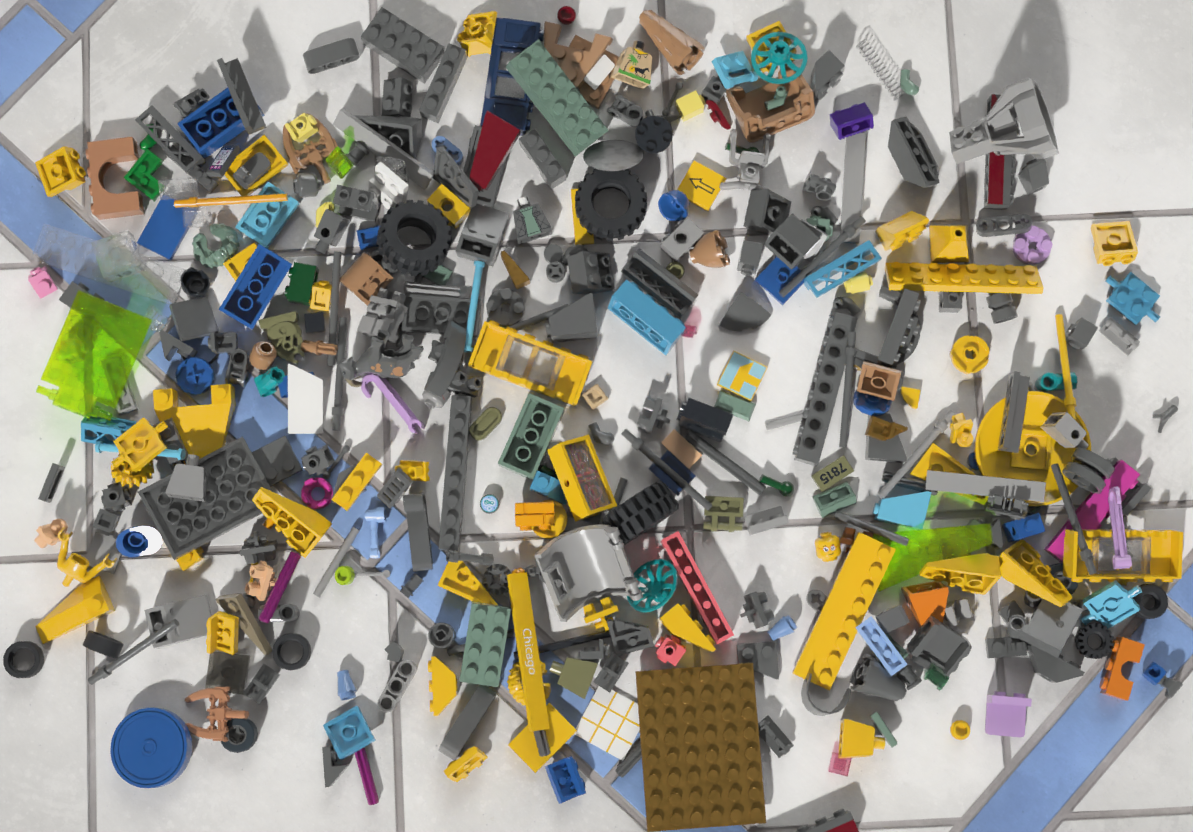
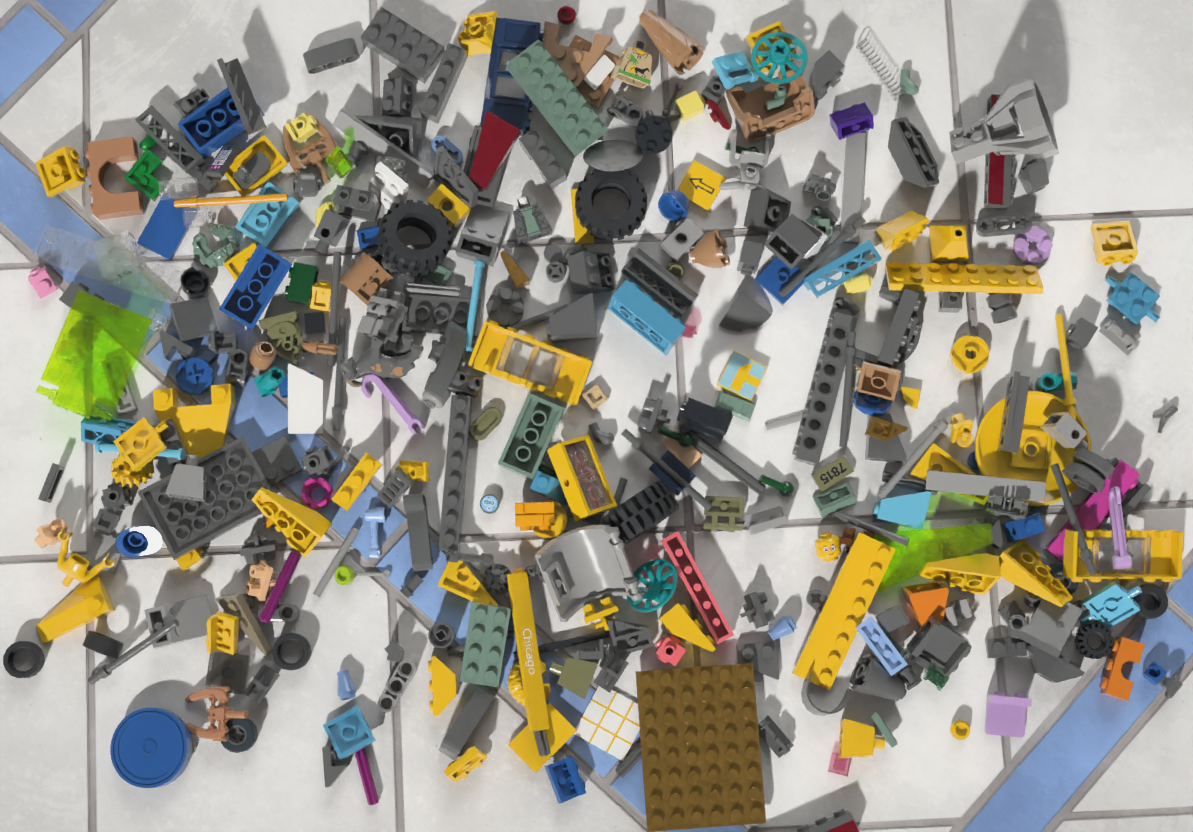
none -> dark green bar [658,426,693,448]

